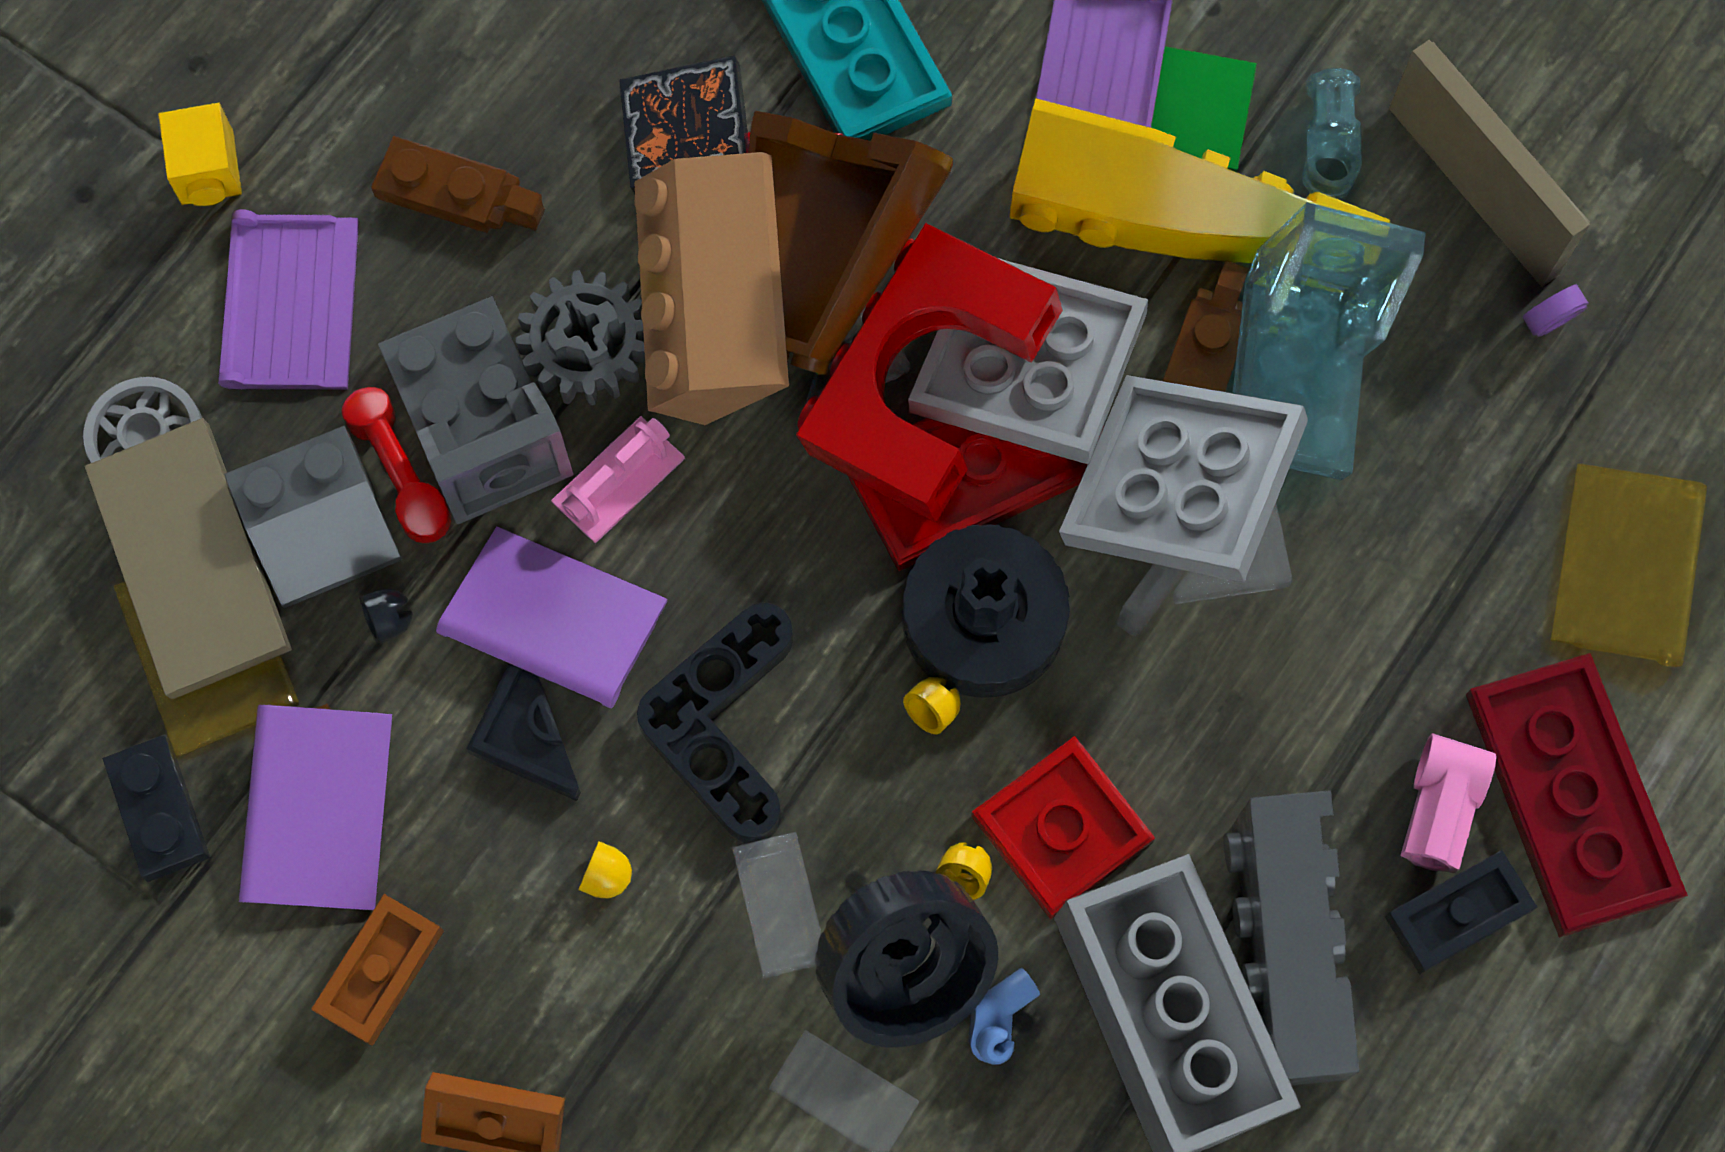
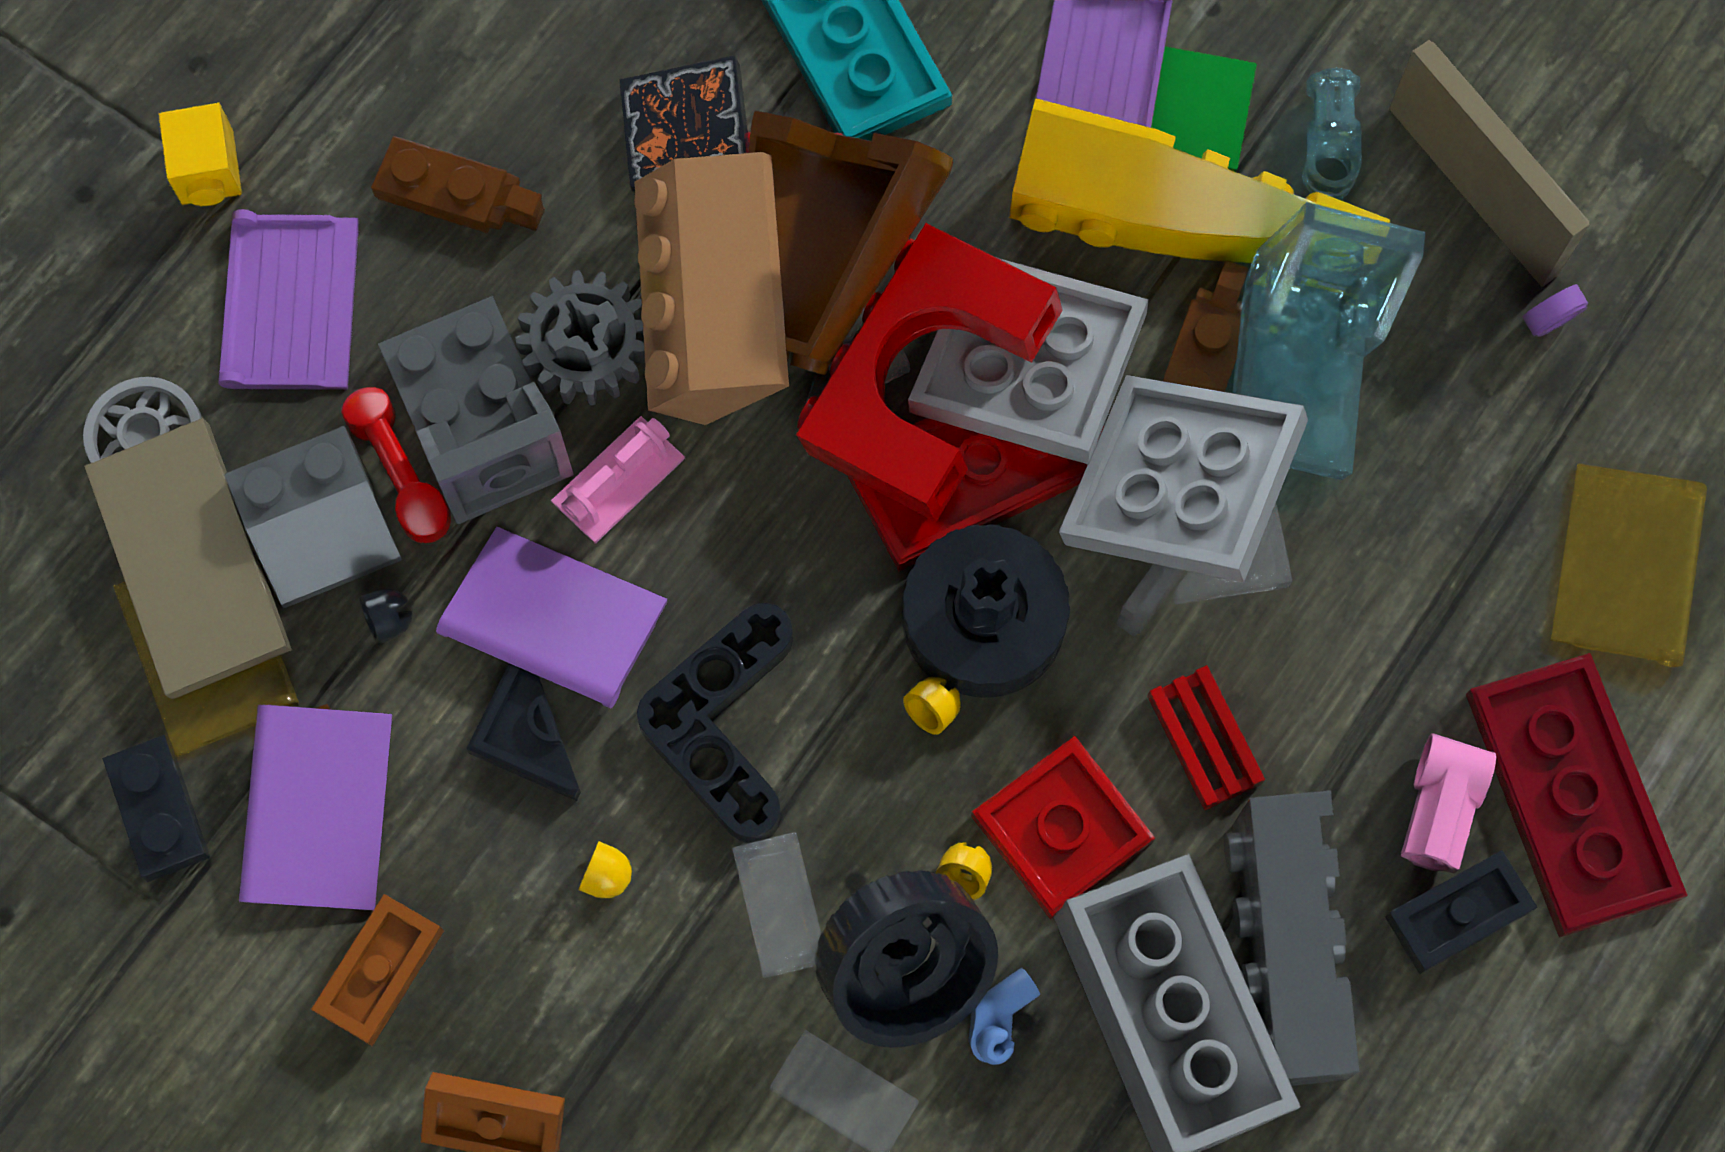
none -> red tile [1147,665,1265,811]

